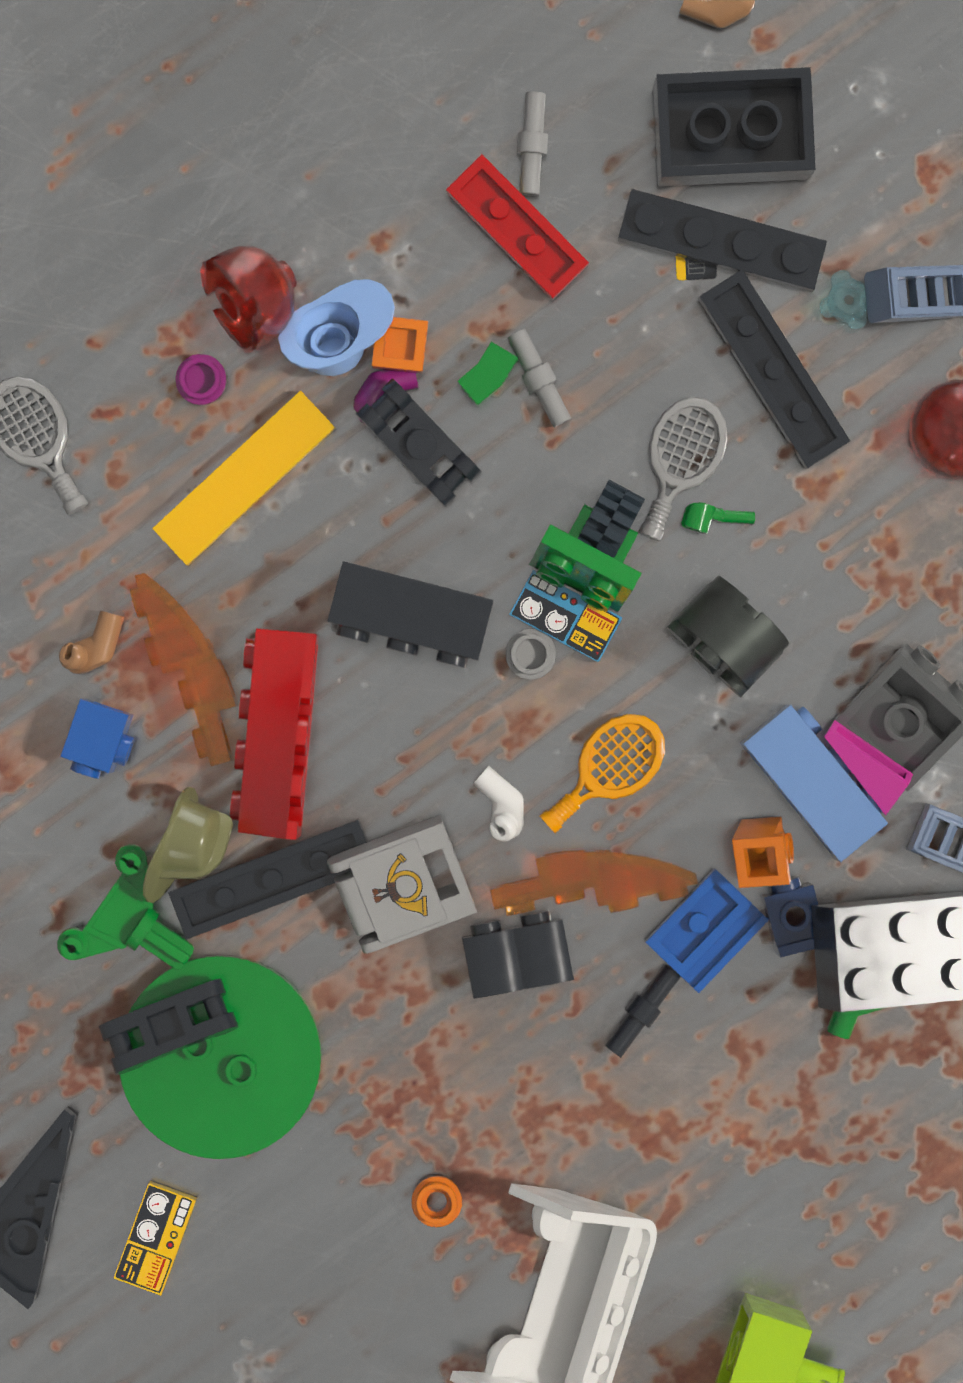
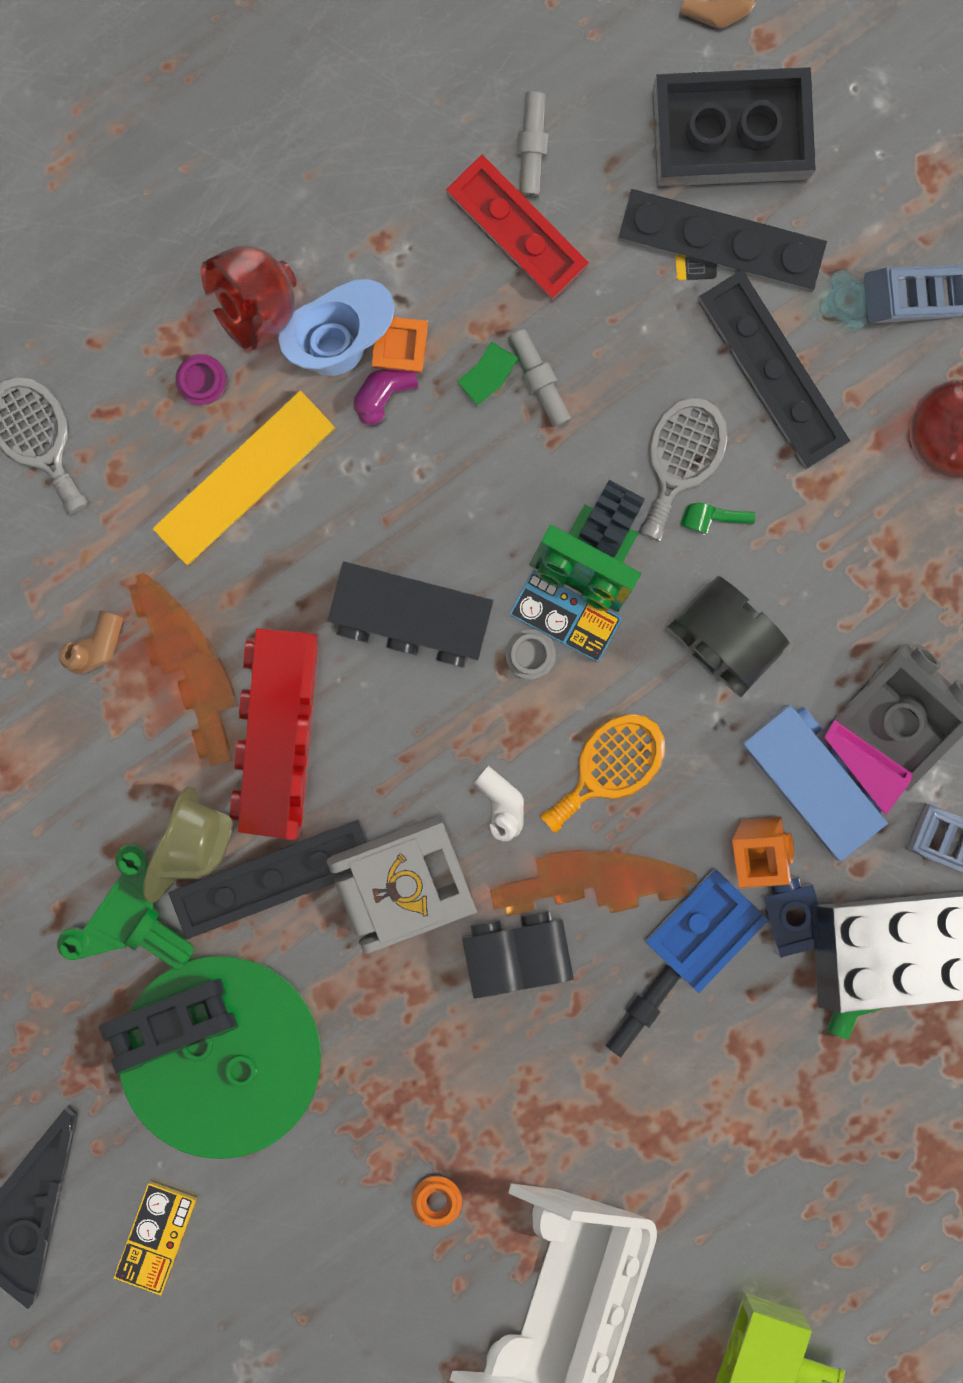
blue brick [60,699,135,779] -> none
black plate [356,378,482,507] -> none

